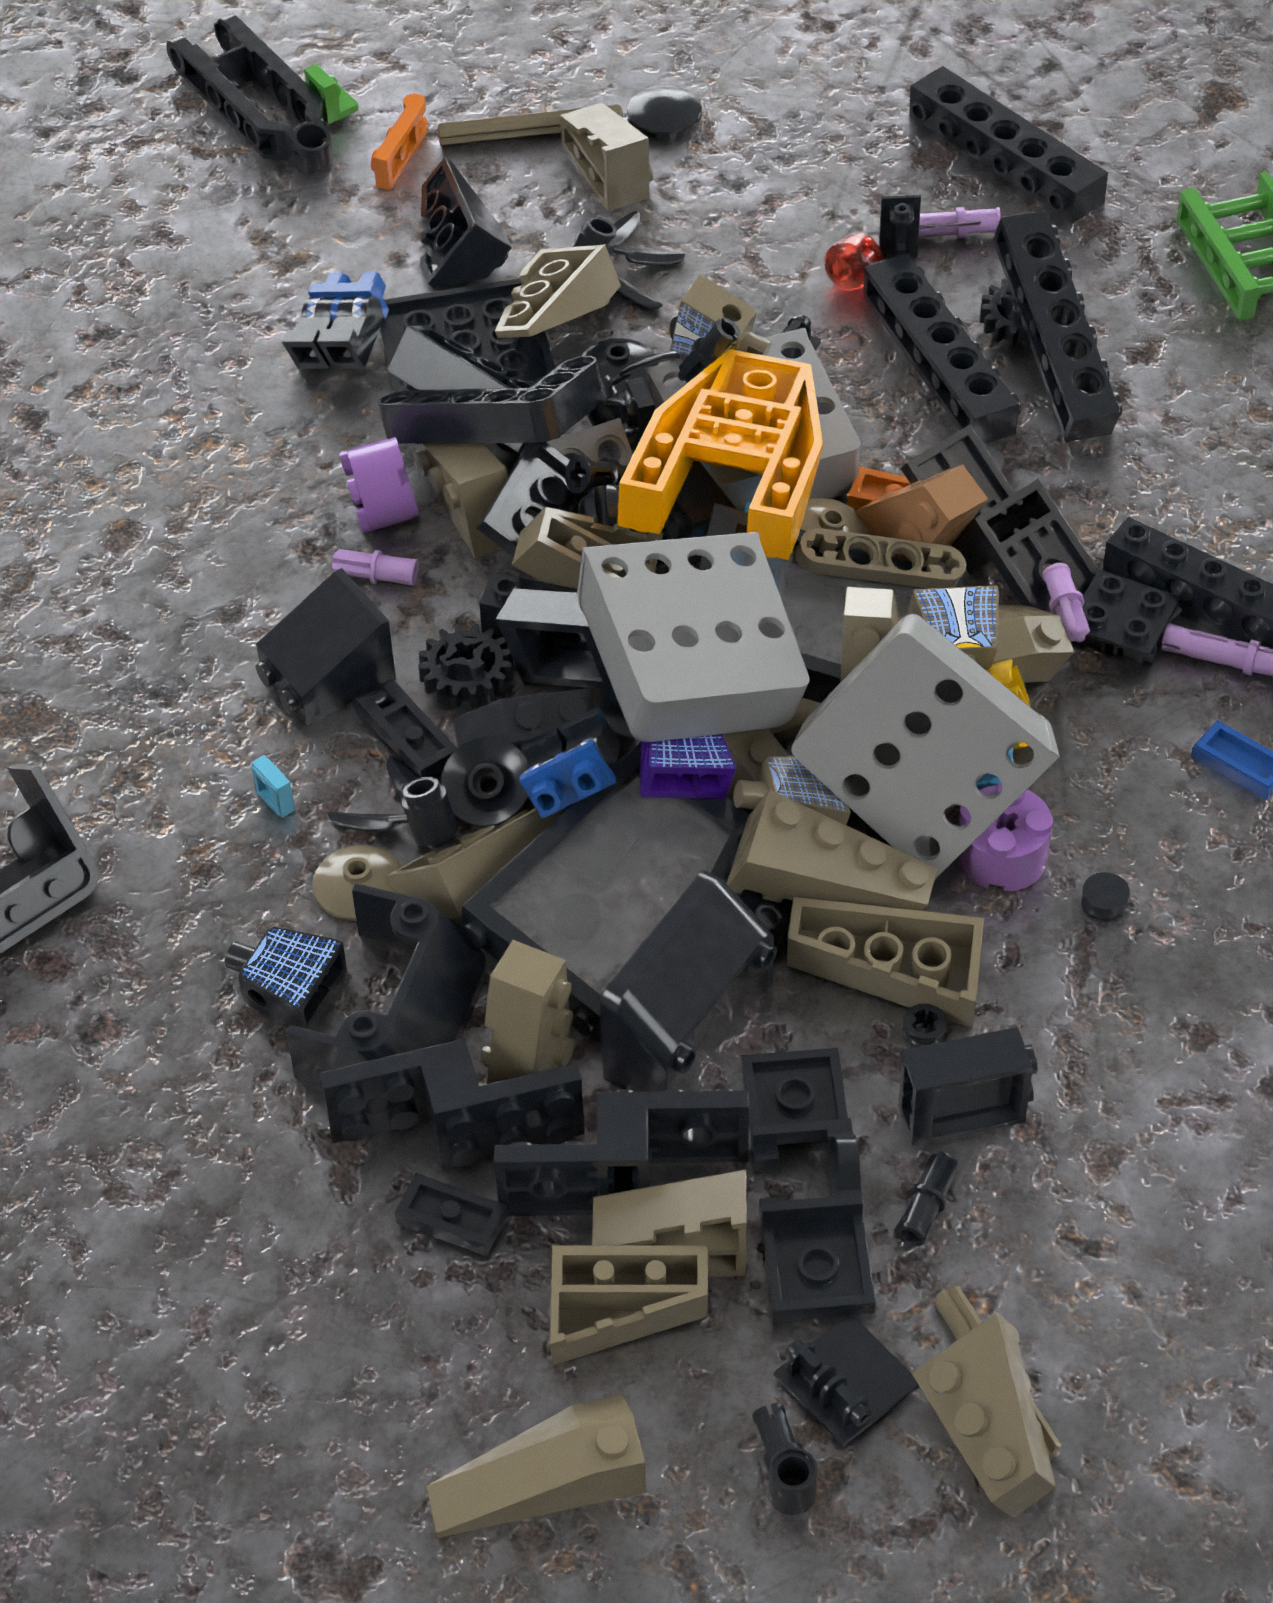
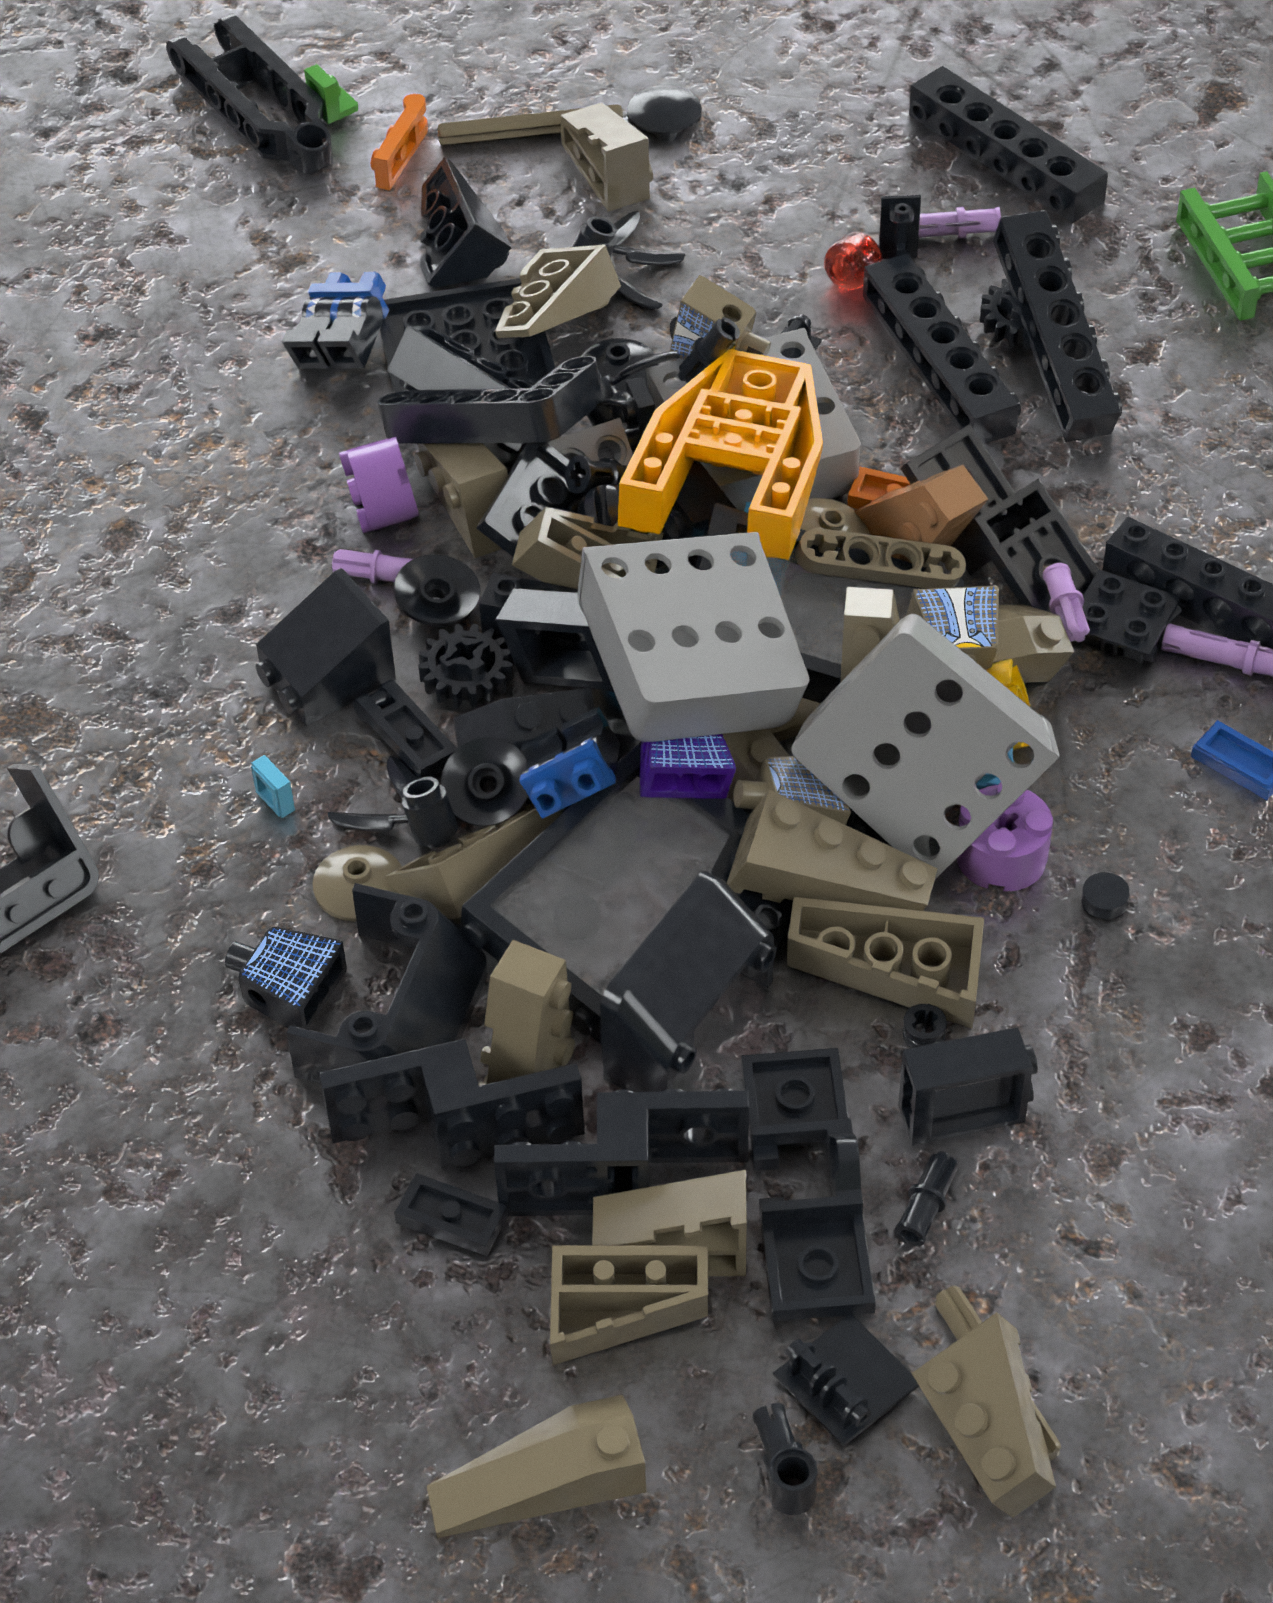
none -> black dish [394,554,480,627]

